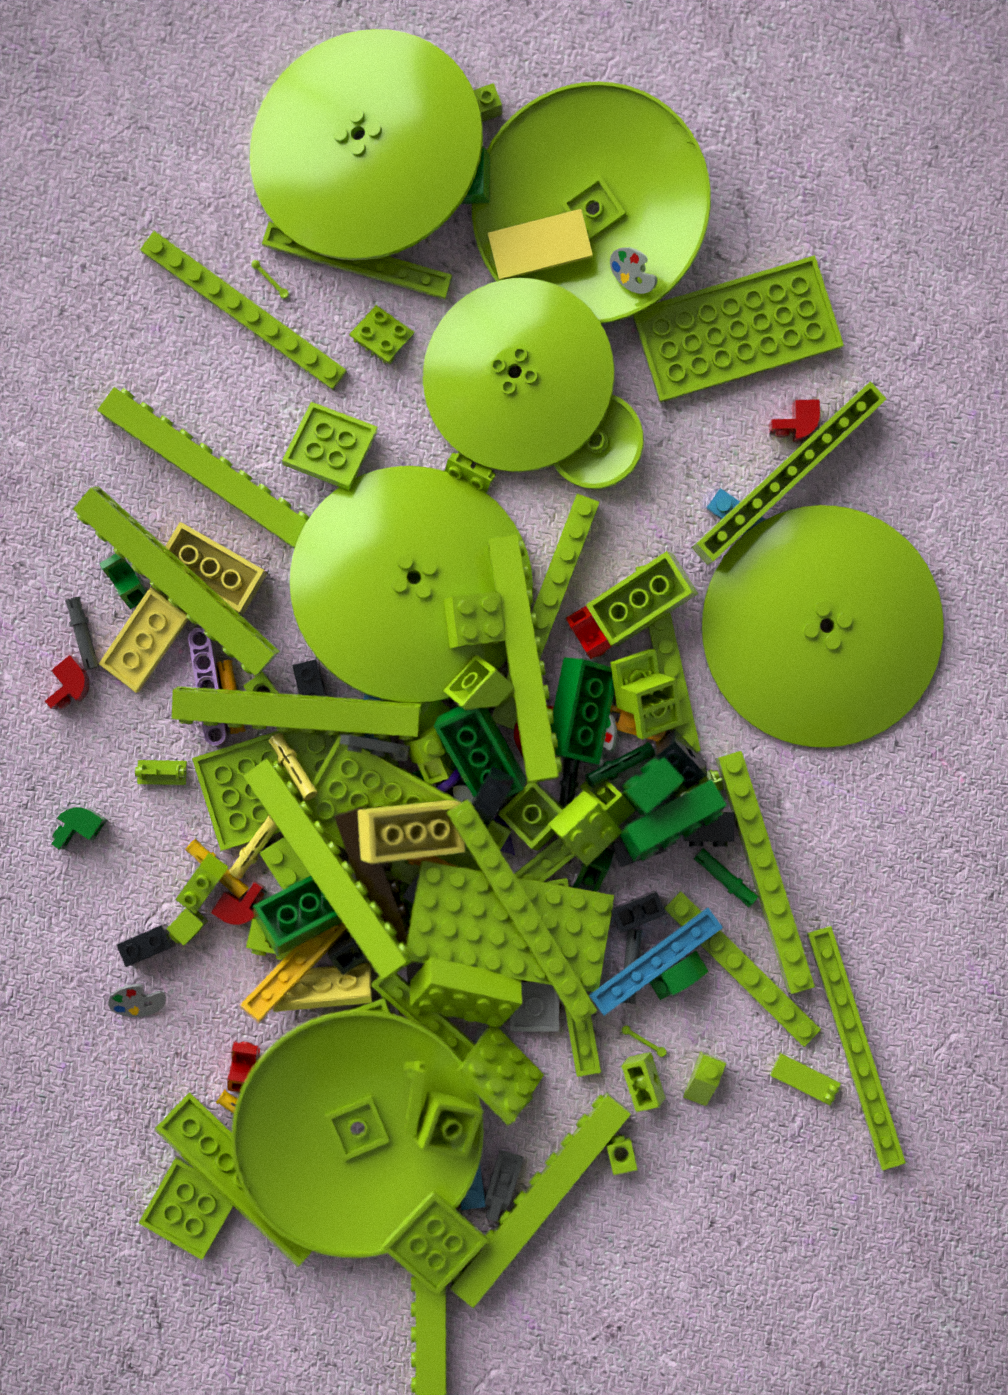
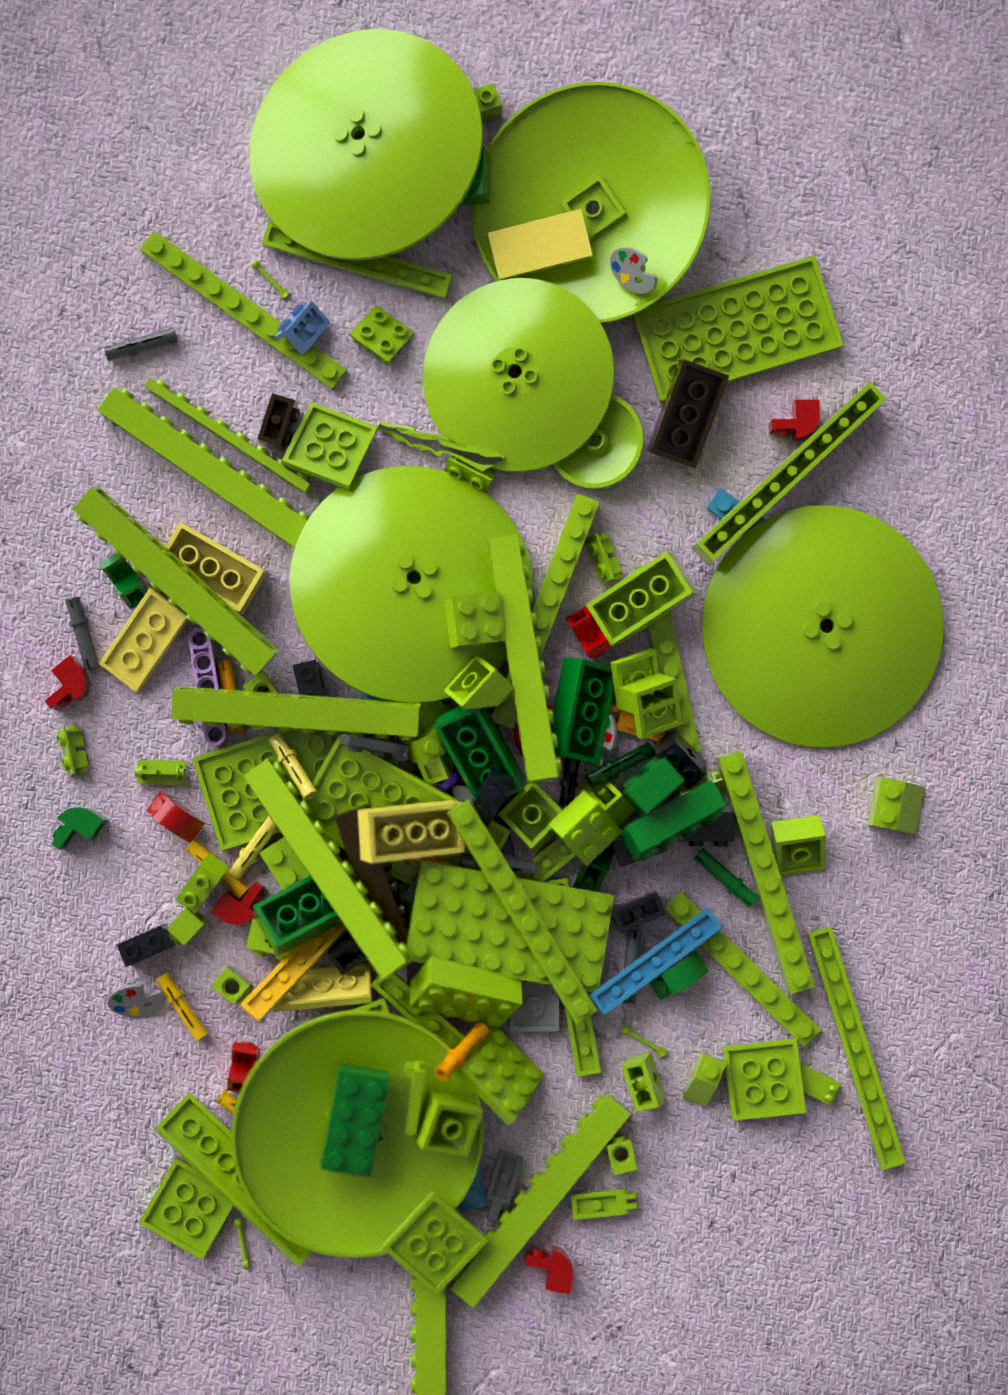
none -> lime hinge [57,724,89,776]
none -> dark grey pin [104,327,178,361]
none -> lime plate [144,378,312,495]
none -> red brick [146,791,205,843]
none -> yellow pin [155,972,208,1042]
none -> lime brick [211,965,252,1005]
none -> lime hinge [234,1218,250,1270]
none -> dark brown brick [257,393,300,451]
none -> medium blue bracket [274,301,331,355]
none -> green brick [320,1063,389,1177]
none -> lime sword [378,421,505,471]
none -> light orange pin [435,1023,489,1081]
none -> dark grey pin [460,852,535,877]
none -> red brick [524,1245,573,1294]
none -> lime hinge [571,1188,639,1220]
none -> lime hinge [586,532,623,585]
none -> dark brown brick [647,359,729,469]
none -> lime plate [723,1038,806,1121]
none -> lime slope [771,815,826,876]
none -> lime slope [867,777,925,835]

